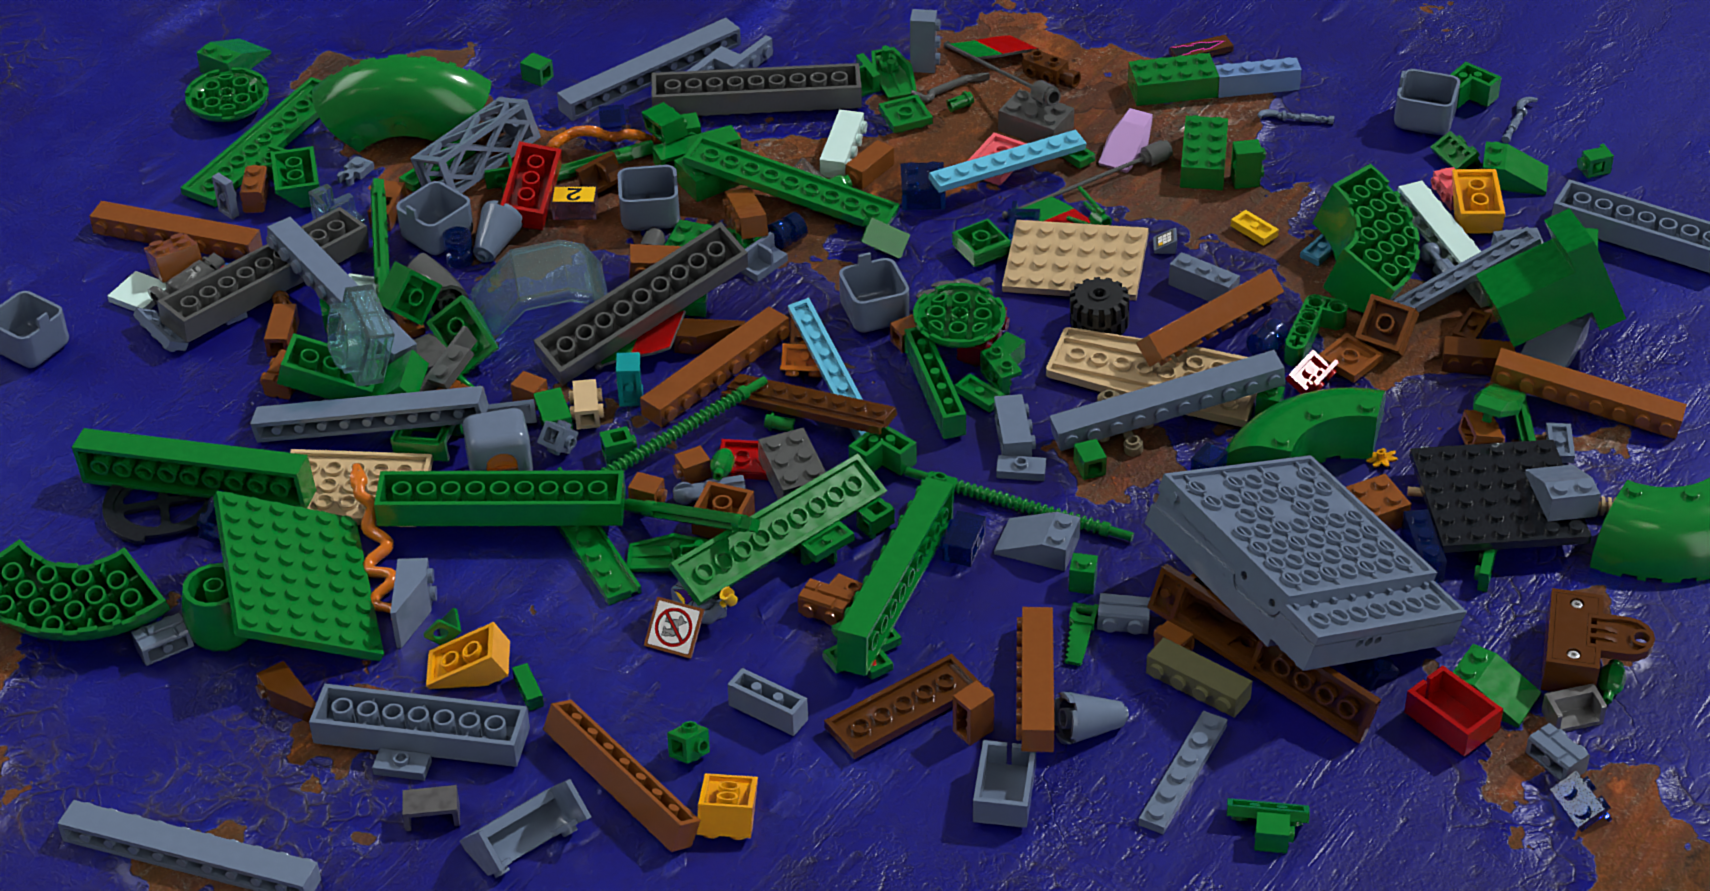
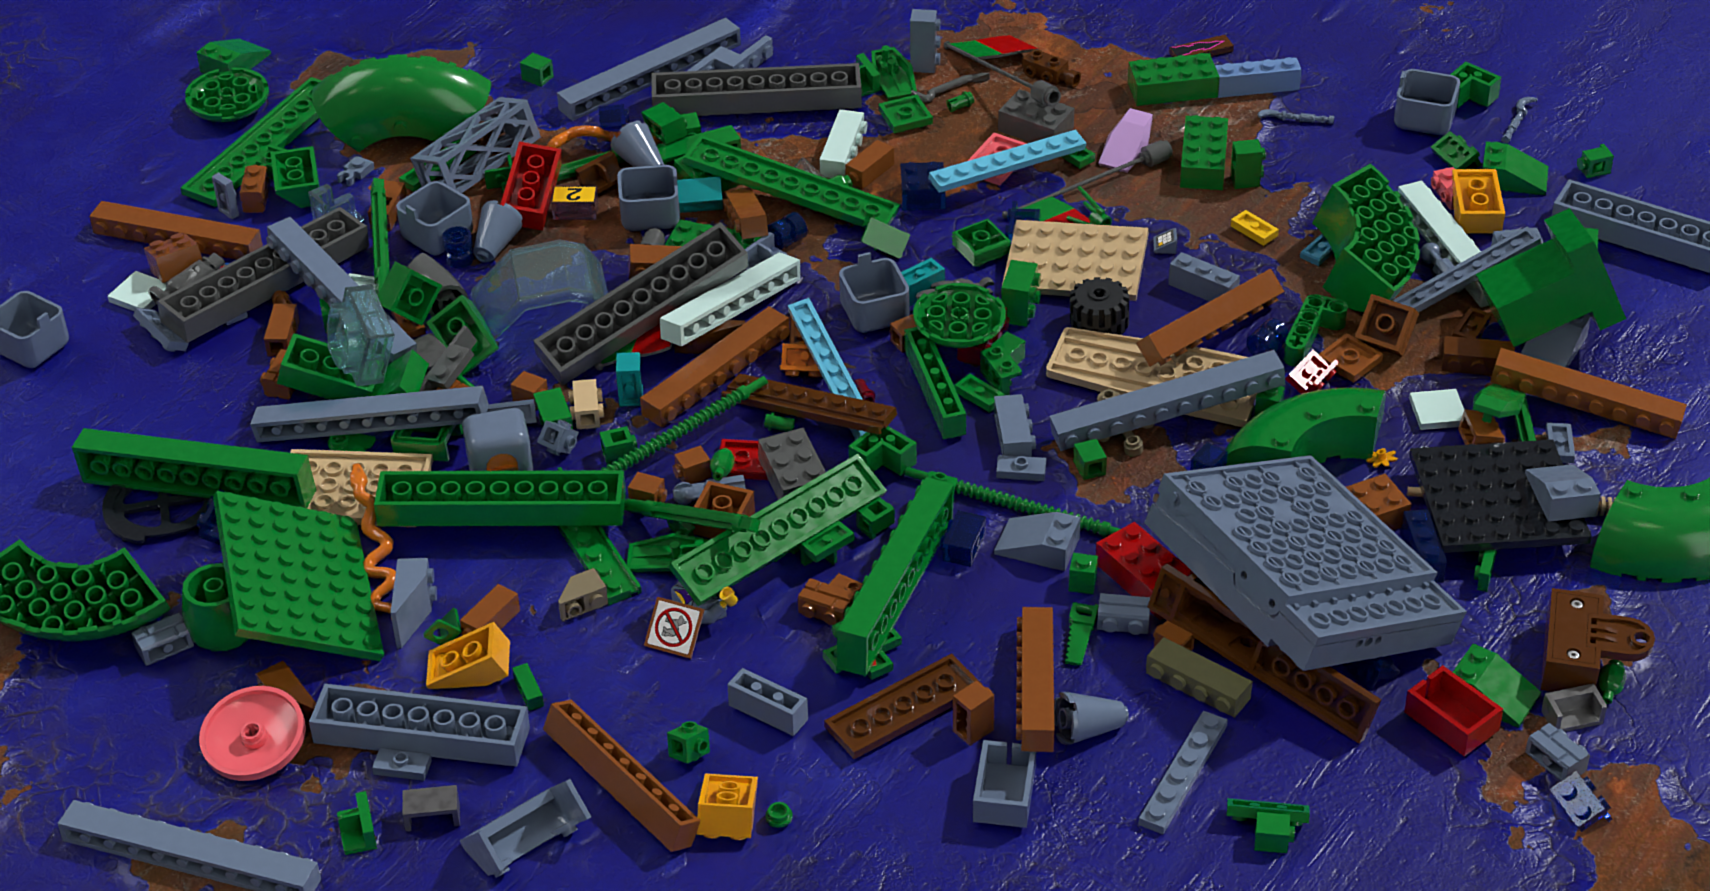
none -> coral dish [199,686,306,781]
none -> green plate [328,433,376,452]
none -> green panel [337,791,377,855]
none -> dark orange brick [460,584,520,636]
none -> dark tan slope [558,568,608,622]
none -> sand blue cone [610,121,664,167]
none -> light aqua brick [660,252,800,346]
none -> green piece [667,520,695,537]
none -> teal panel [677,177,723,213]
none -> green plate [766,802,793,828]
none -> dark red pin [854,379,876,402]
none -> teal panel [901,258,945,307]
none -> green brick [1001,260,1041,327]
none -> red brick [1096,522,1193,620]
none -> light aqua tile [1409,389,1464,430]

